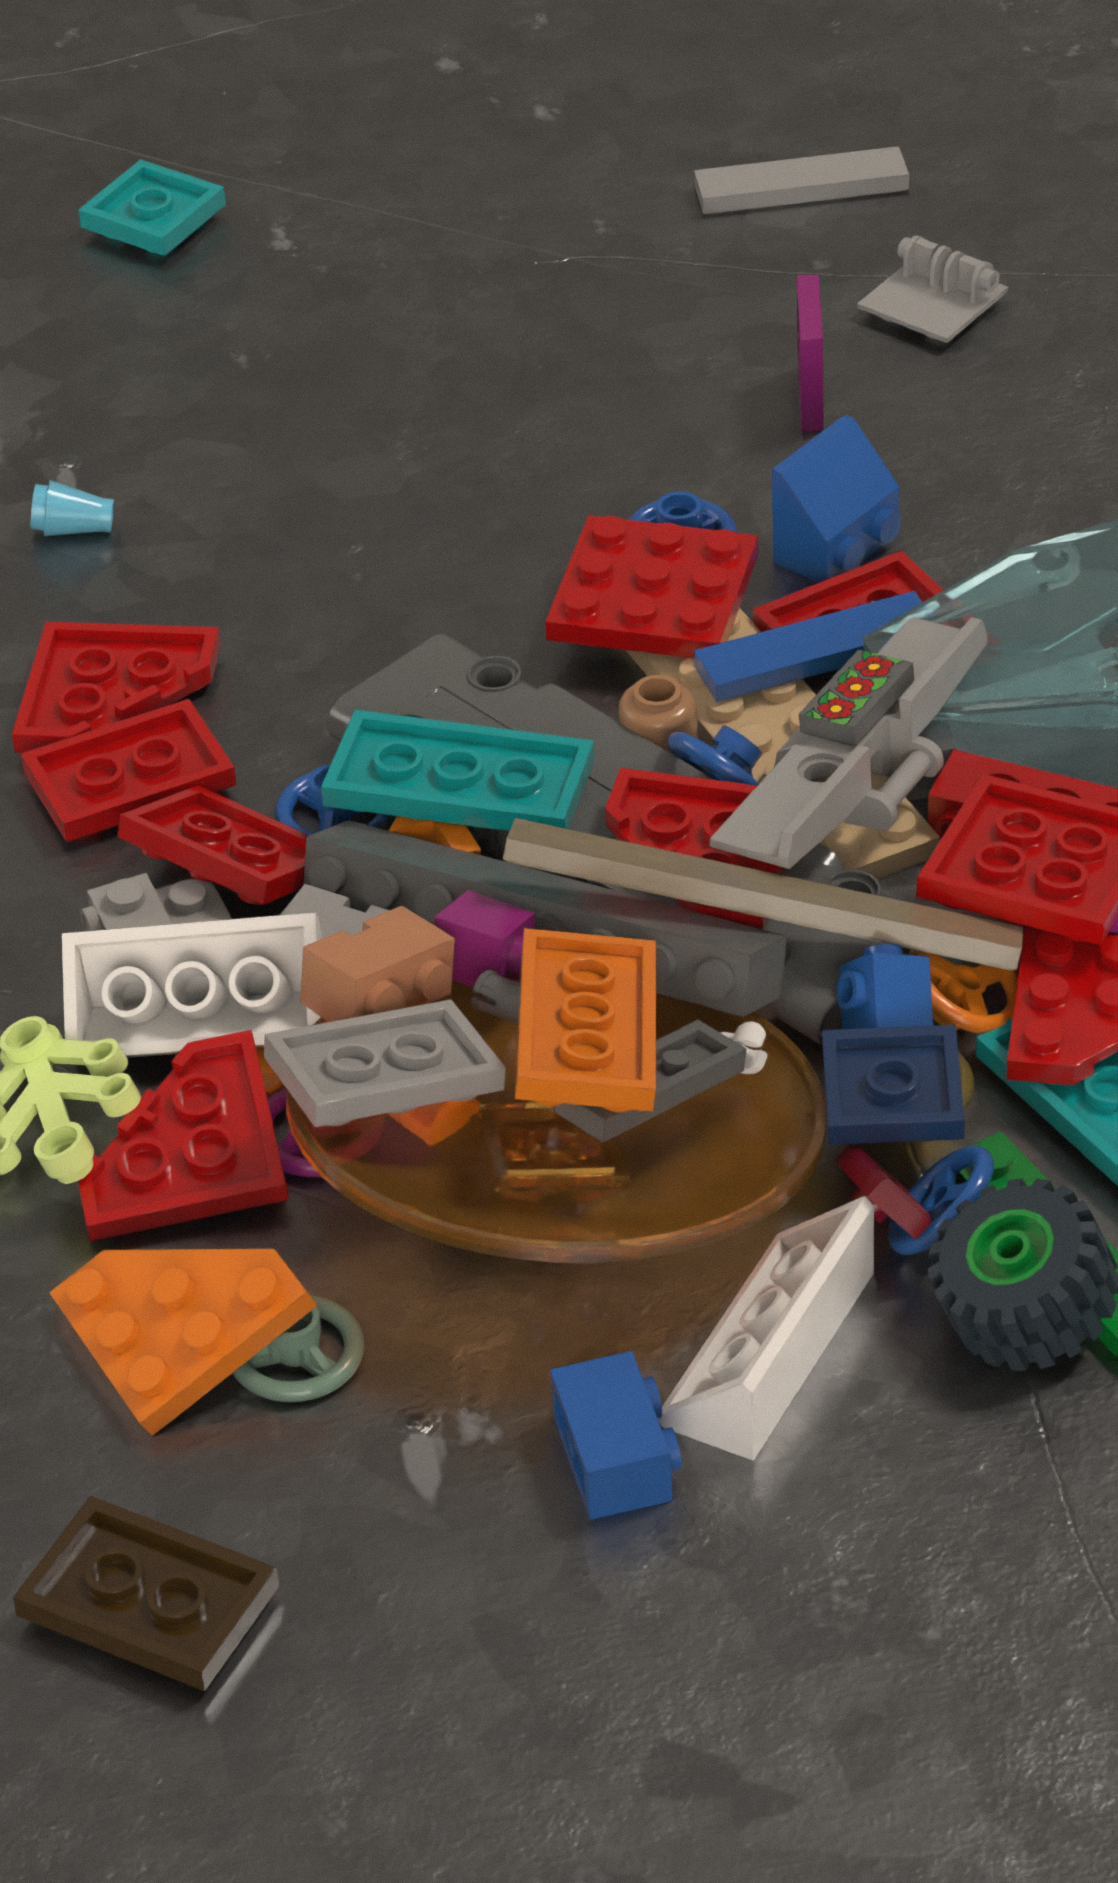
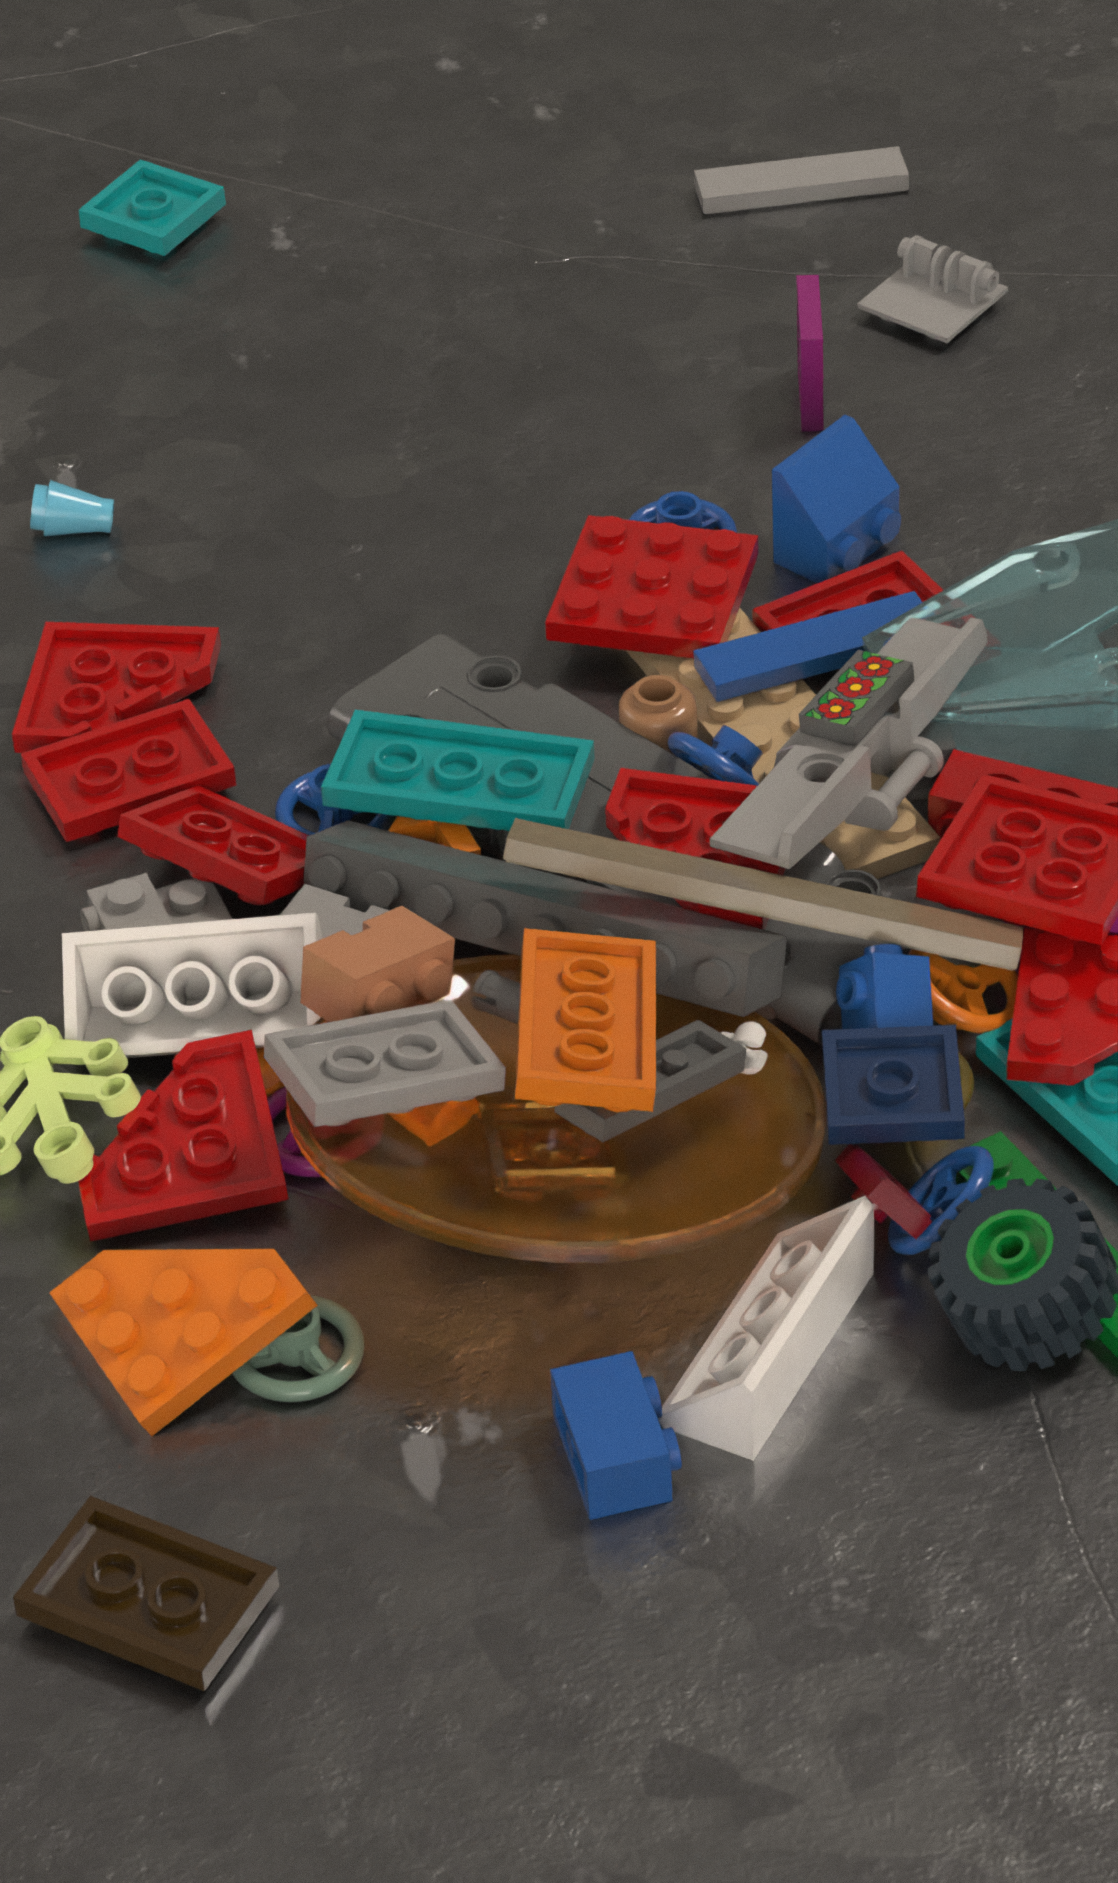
magenta brick [434,890,535,987] -> none

